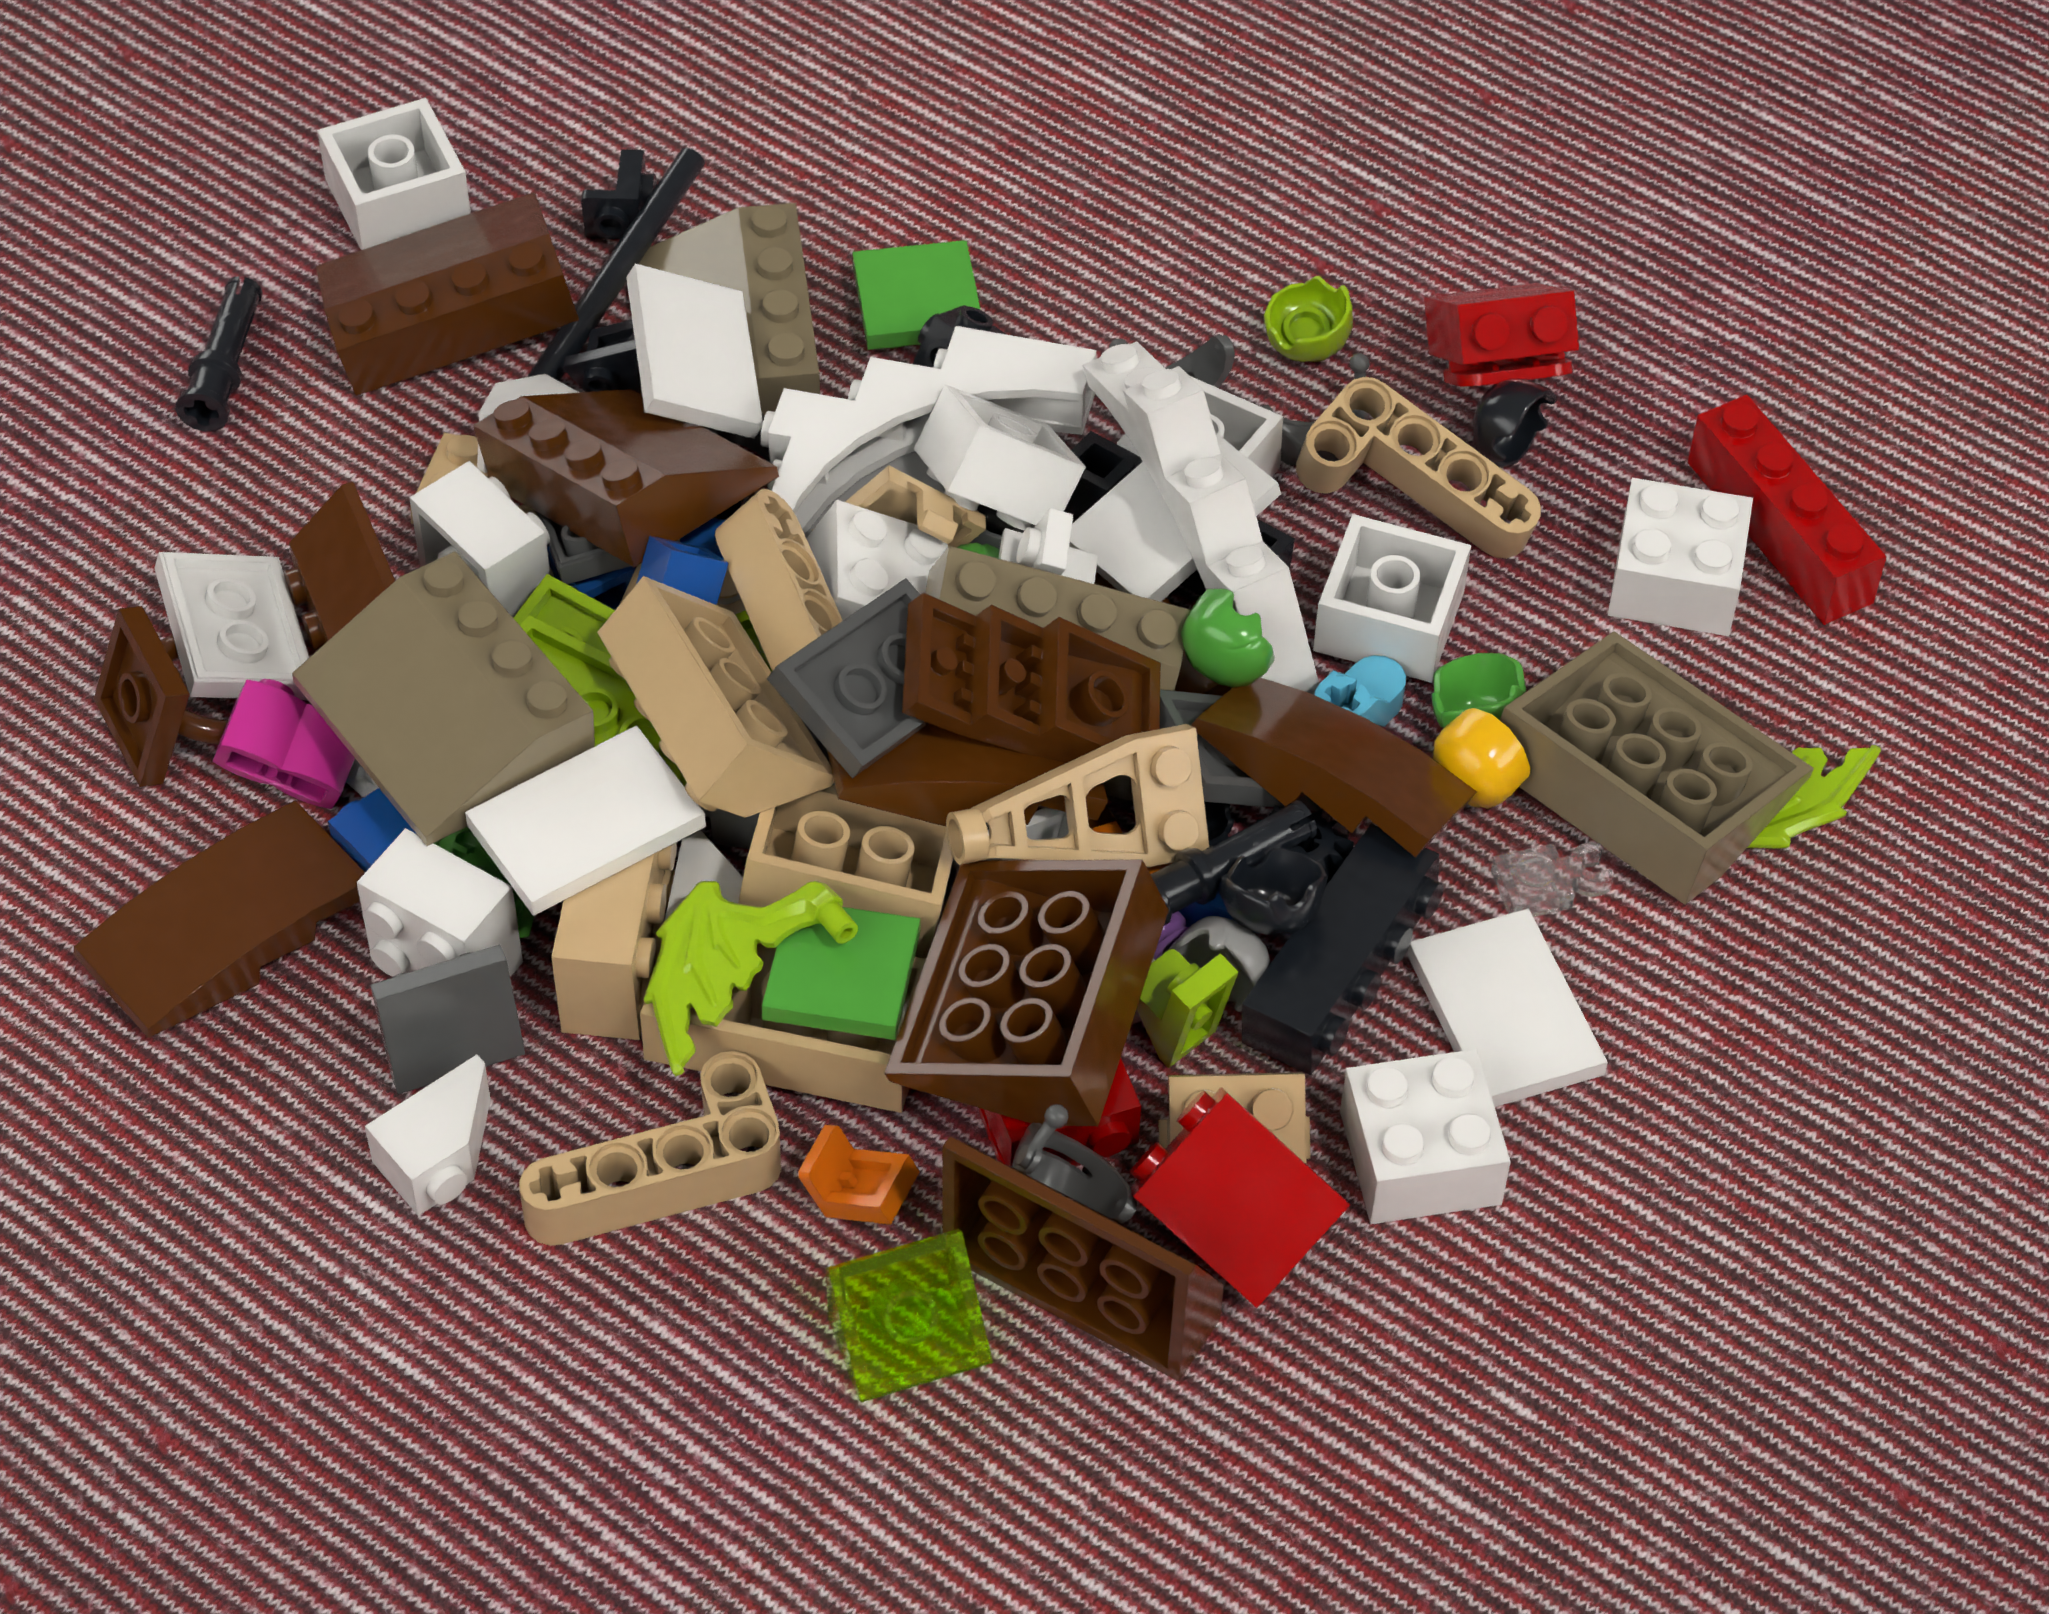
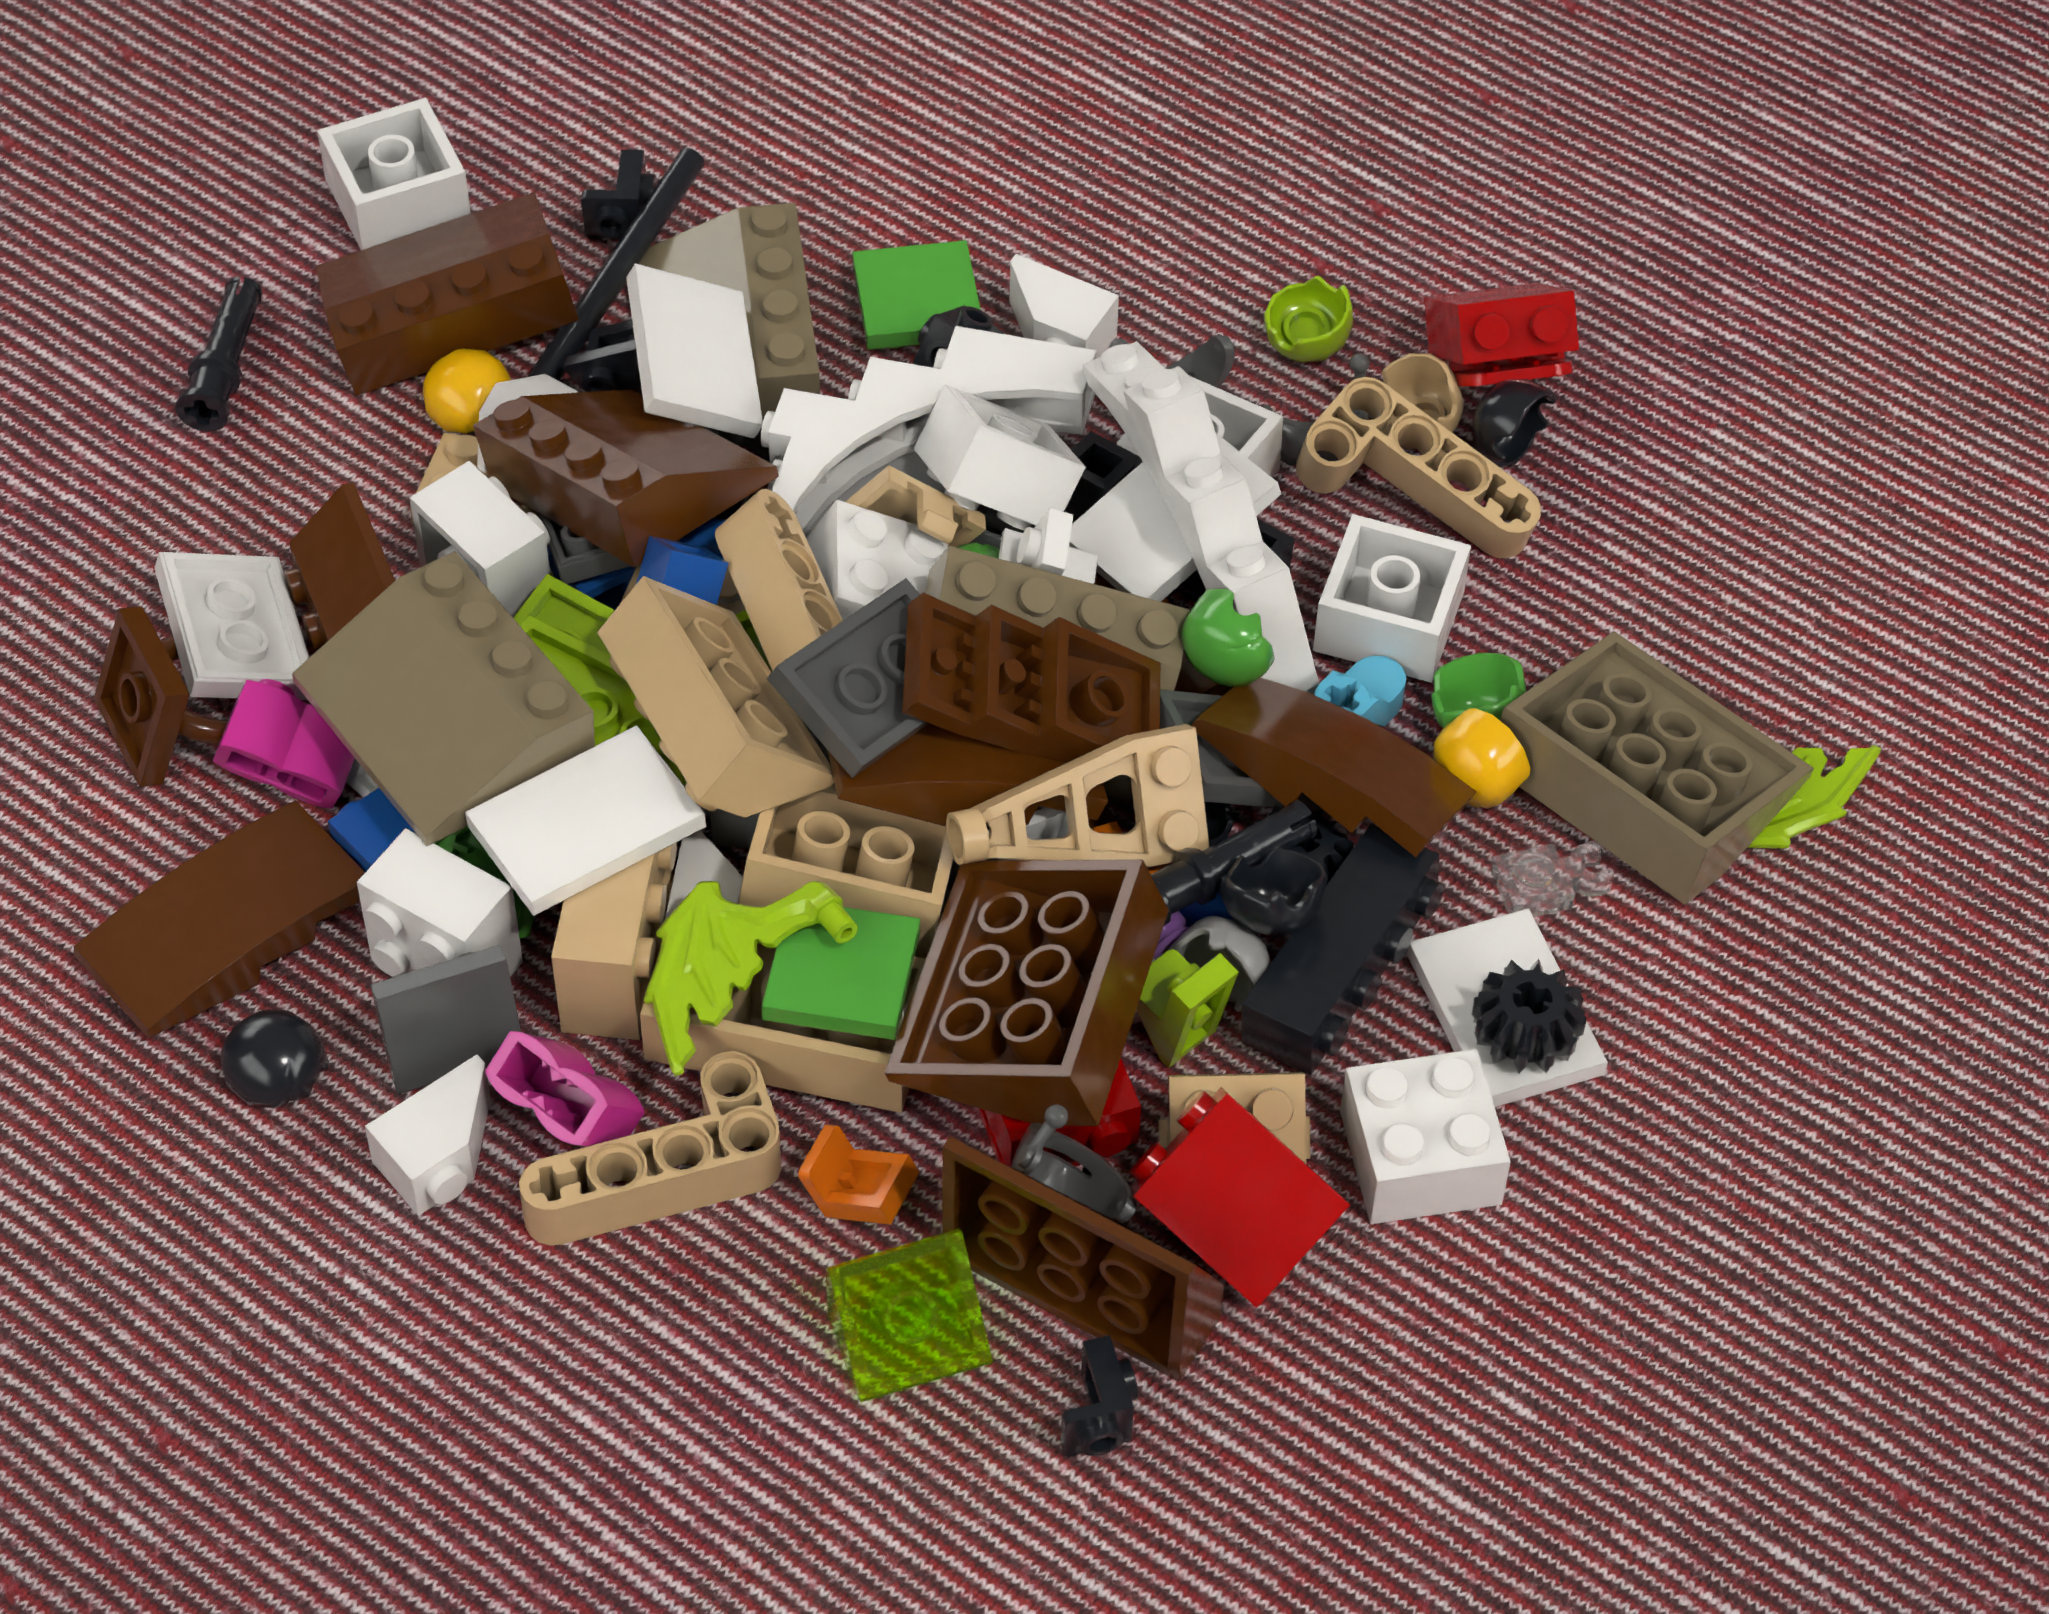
white brick [1608,478,1753,636] -> none
red brick [1687,394,1887,625] -> none
none -> black hair [220,1009,329,1108]
none -> yellow hair [423,349,511,434]
none -> dark pink brick [485,1031,645,1147]
none -> white slope [1009,254,1119,359]
none -> black bracket [1060,1335,1138,1456]
none -> tan hair [1382,353,1464,449]
none -> black gear [1471,959,1587,1074]

